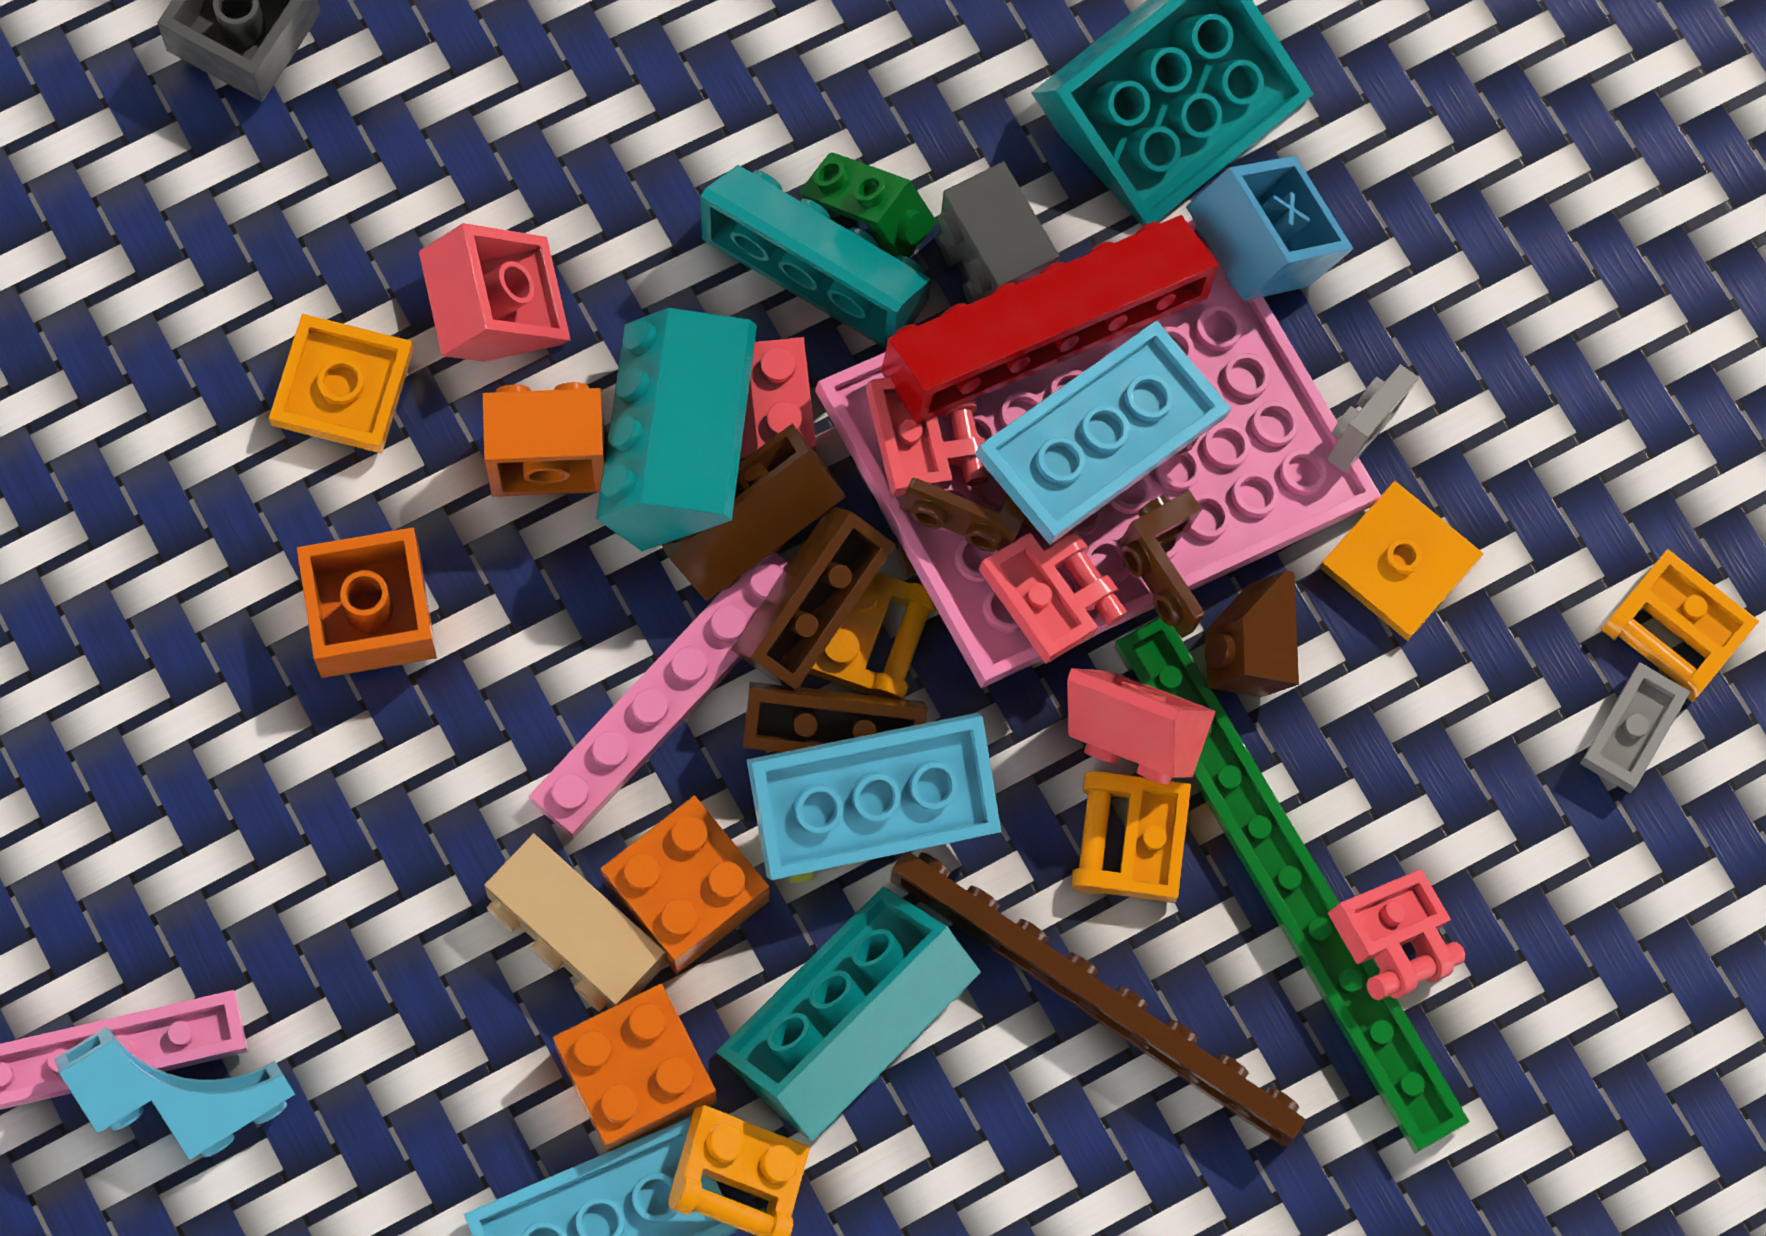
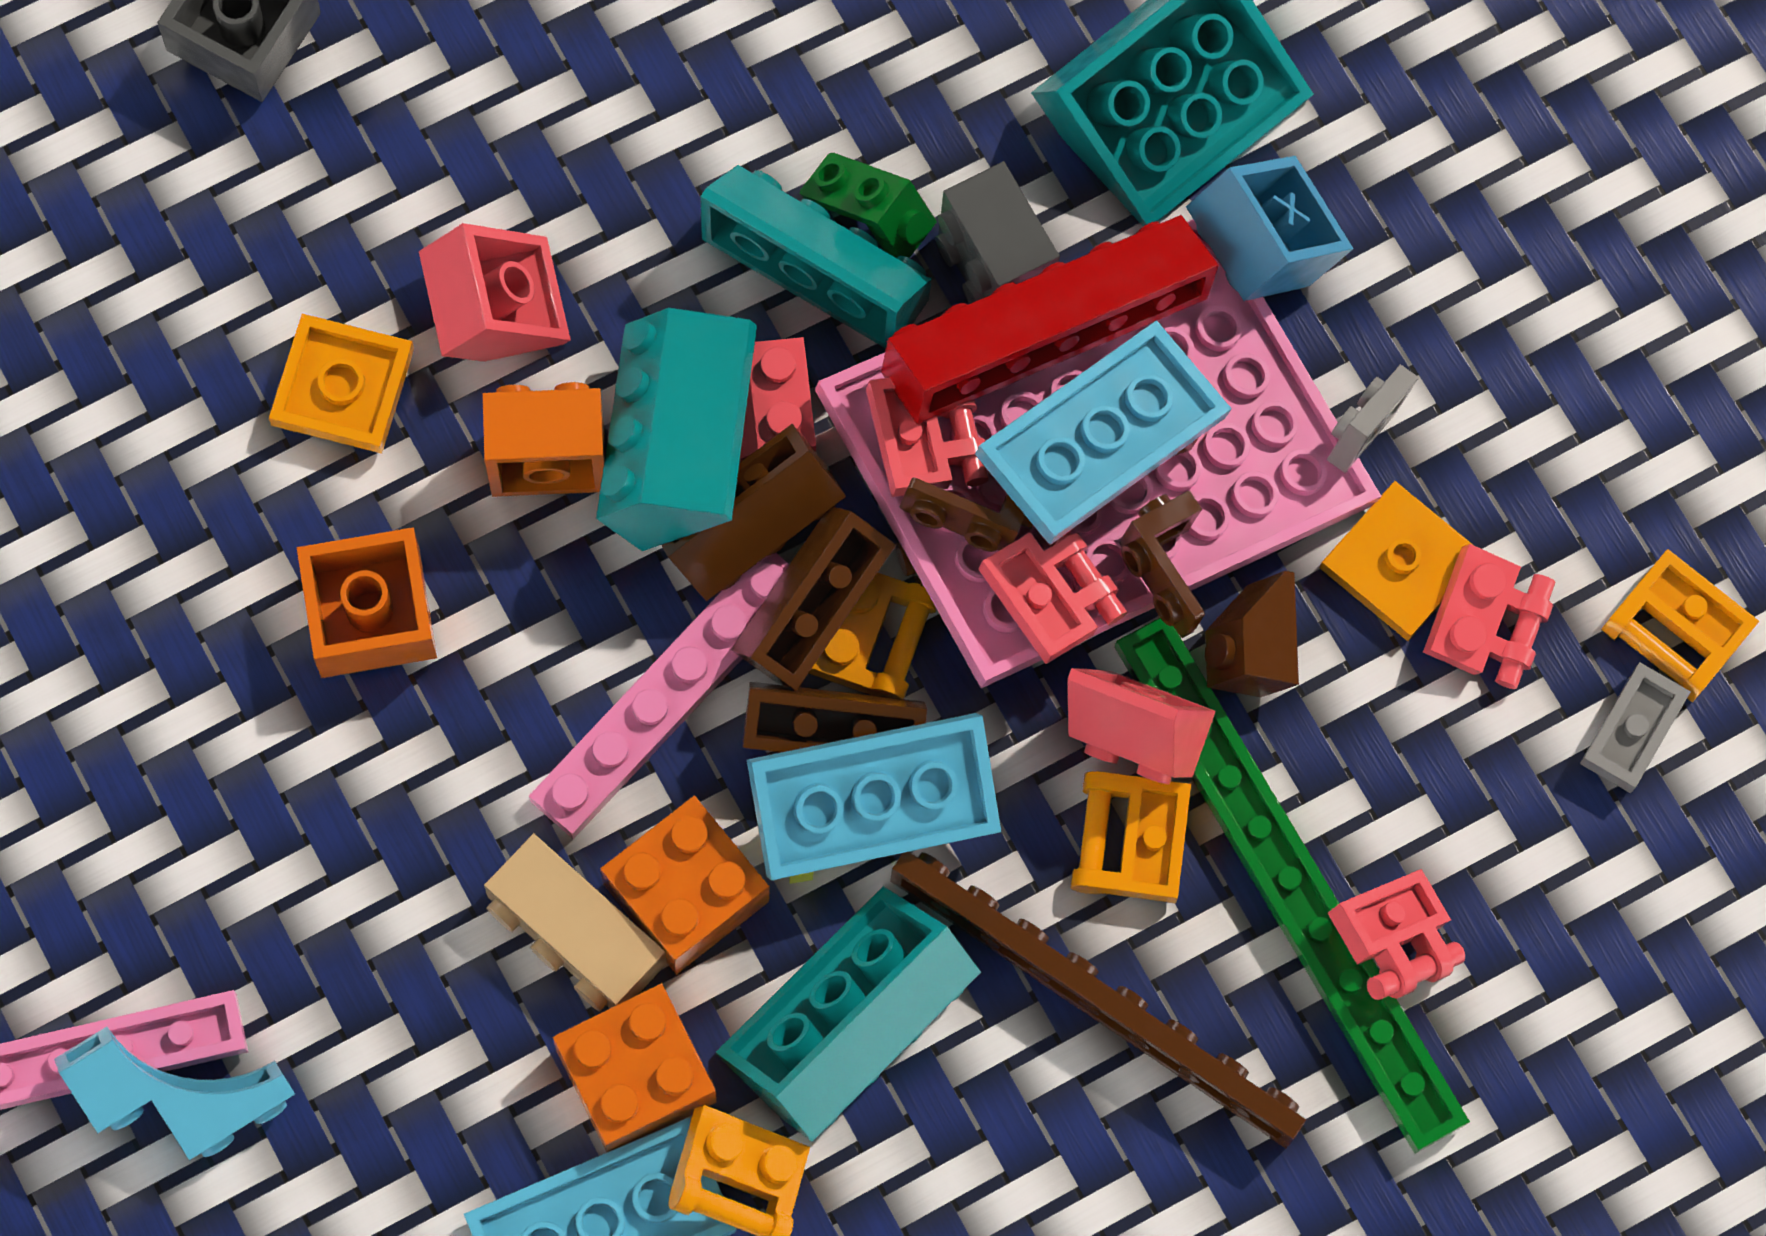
none -> coral plate [1423,544,1556,689]

